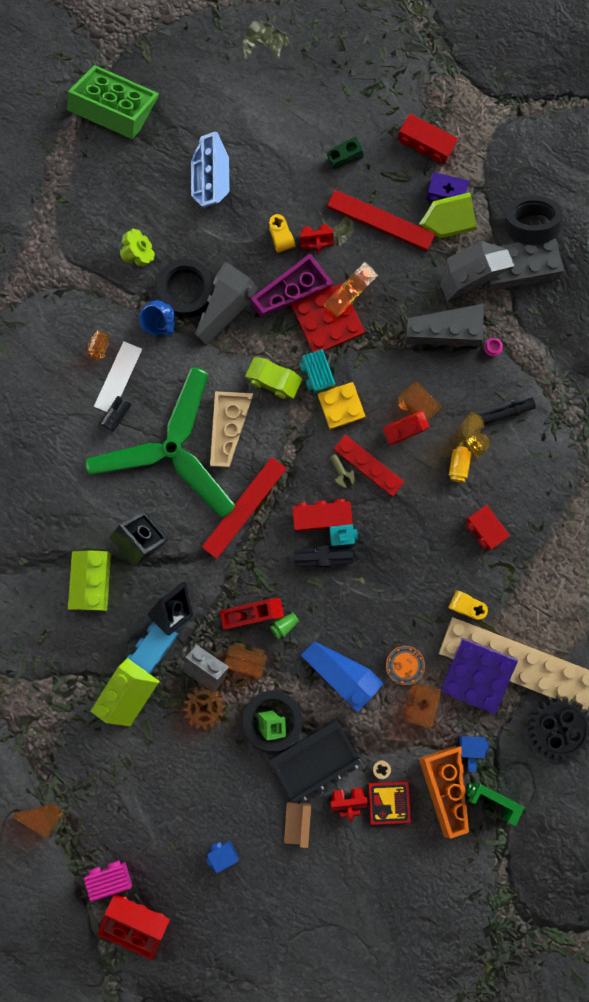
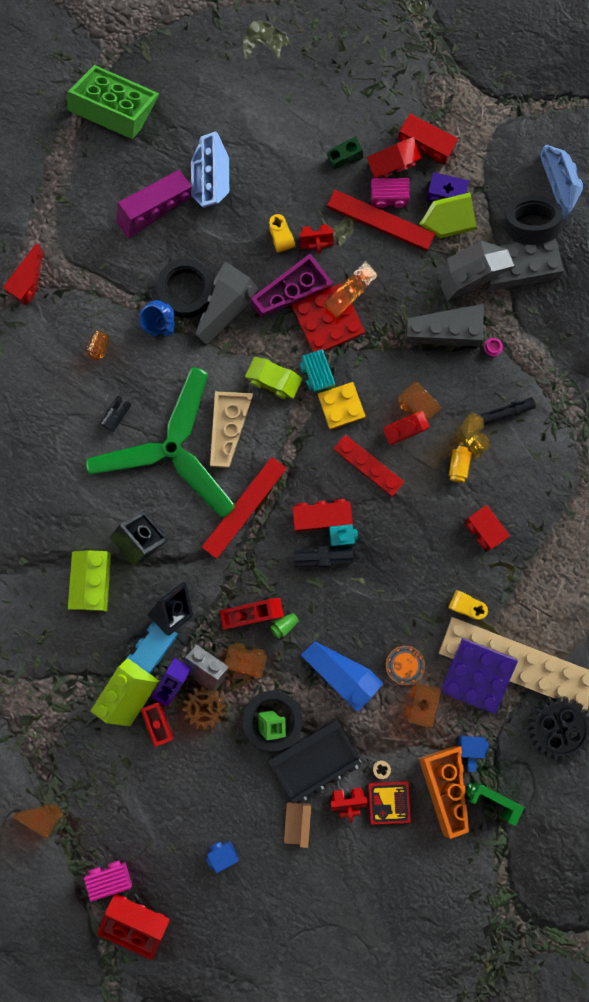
white sticker [94,341,142,412] -> none
lime plant [120,228,155,267] -> none
olive bar [330,454,354,489] -> none
none -> red slope [3,243,43,306]
none -> magenta wedge [116,170,192,239]
none -> red brick [141,702,175,747]
none -> dark purple brick [151,658,191,707]
none -> red brick [367,137,421,178]
none -> dark pink brick [371,178,410,208]
none -> light blue wedge [540,145,583,220]

